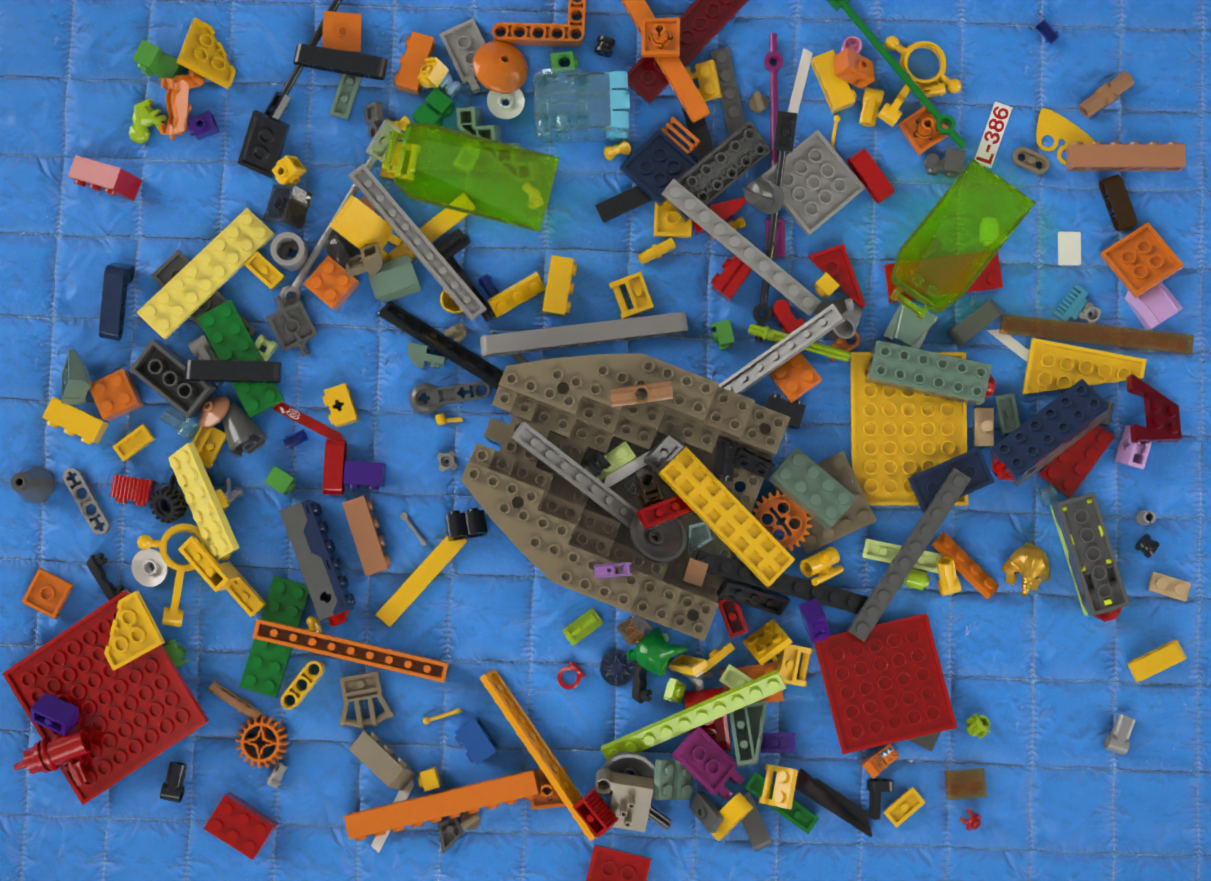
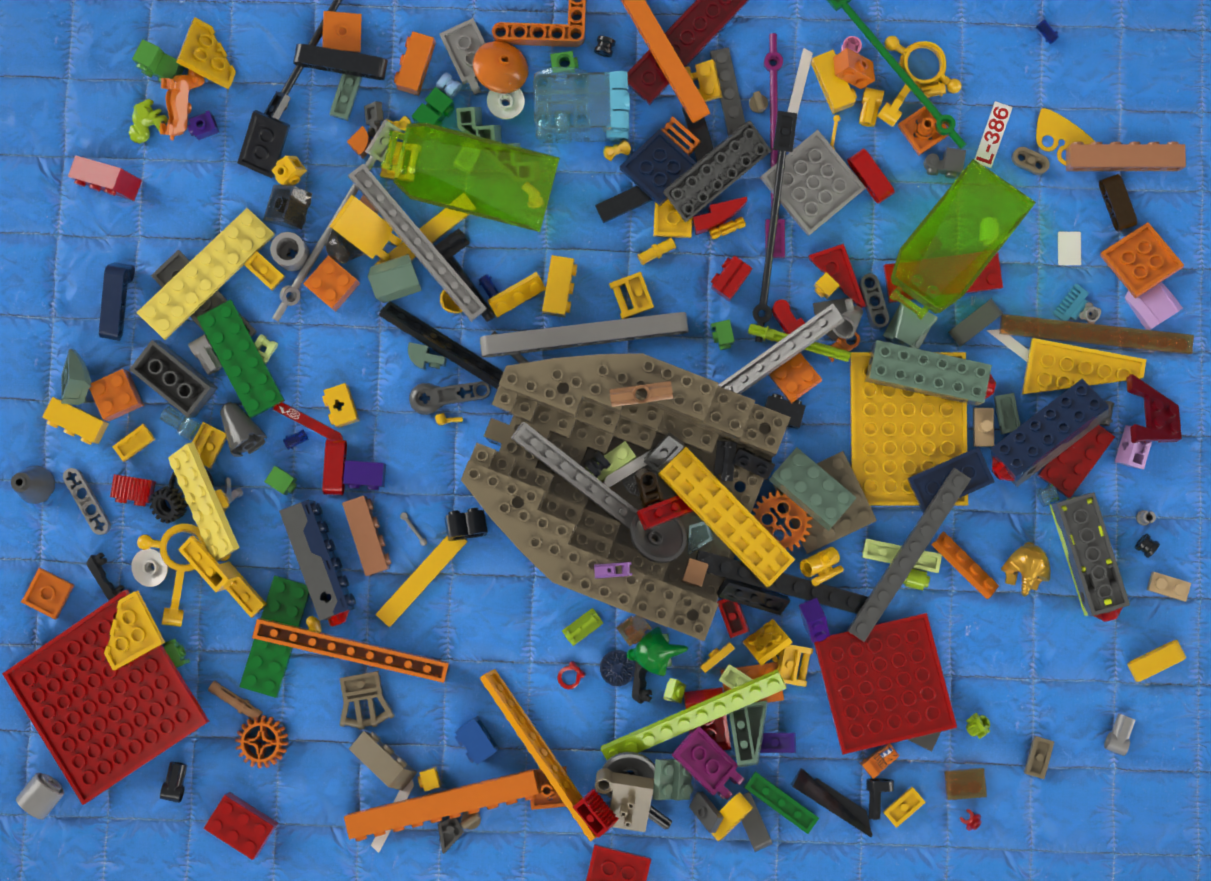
red piece [13,729,92,786] -> none
dark purple brick [31,693,79,736] -> none
black beam [185,360,282,383] -> none
nougat dish [198,396,230,428] -> none
dark grey plate [266,295,318,357] -> none
light grey pin [266,762,288,788] -> none
yellow beam [280,660,325,709] -> none
dark tan brick [345,242,382,277] -> none
yellow brick [417,57,449,88] -> none
yellow hinge [423,708,462,725] -> none
light grey plate [437,451,457,472] -> none
dark tan plate [444,323,467,342] -> none
orange plate [641,17,680,57] -> none
light grey plate [661,179,821,316] -> none
yellow piece [668,655,713,691] -> none
dark grey piece [742,178,784,214] -> none
yellow plate [759,764,798,809] -> none
yellow piece [936,556,961,597] -> none
medium nougat piece [1078,71,1135,118] -> none
none -> light grey piece [16,773,64,820]
none -> orange brick [347,126,371,159]
none -> dark grey beam [859,273,889,330]
none -> dark tan plate [1024,735,1054,779]

